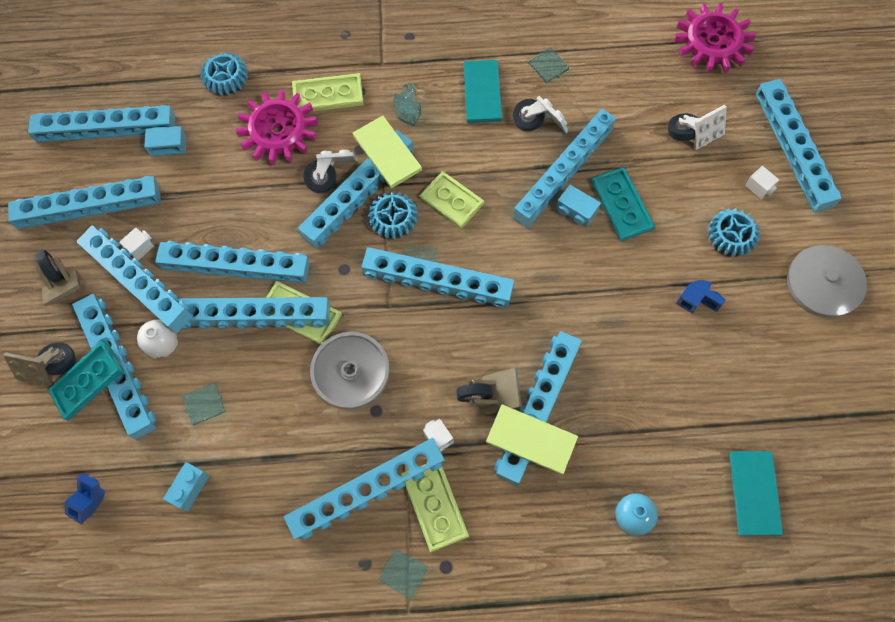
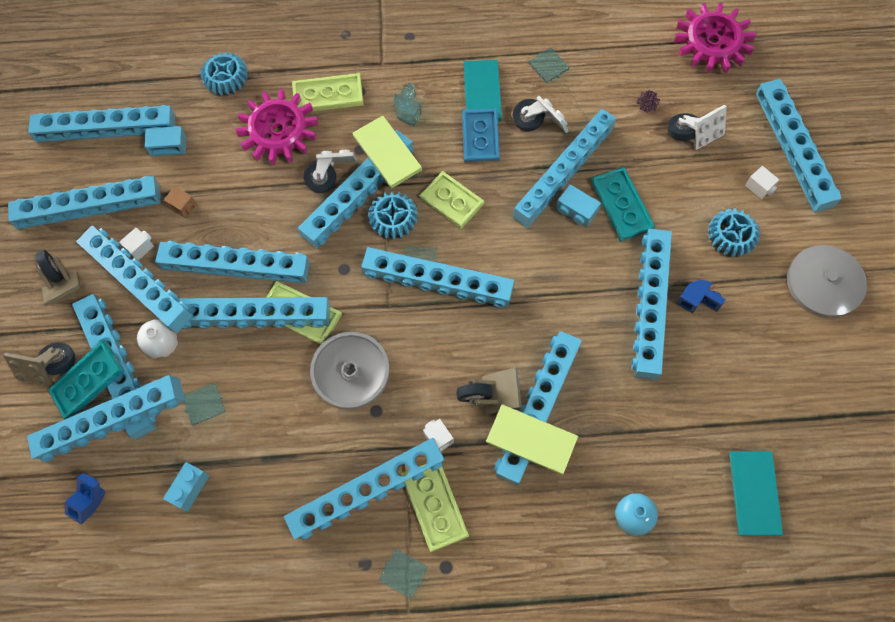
none -> medium azure brick [27,375,185,462]
none -> medium nougat brick [164,186,197,218]
none -> dark azure tile [462,109,500,162]
none -> medium azure brick [631,229,672,380]
none -> gear [637,90,660,113]

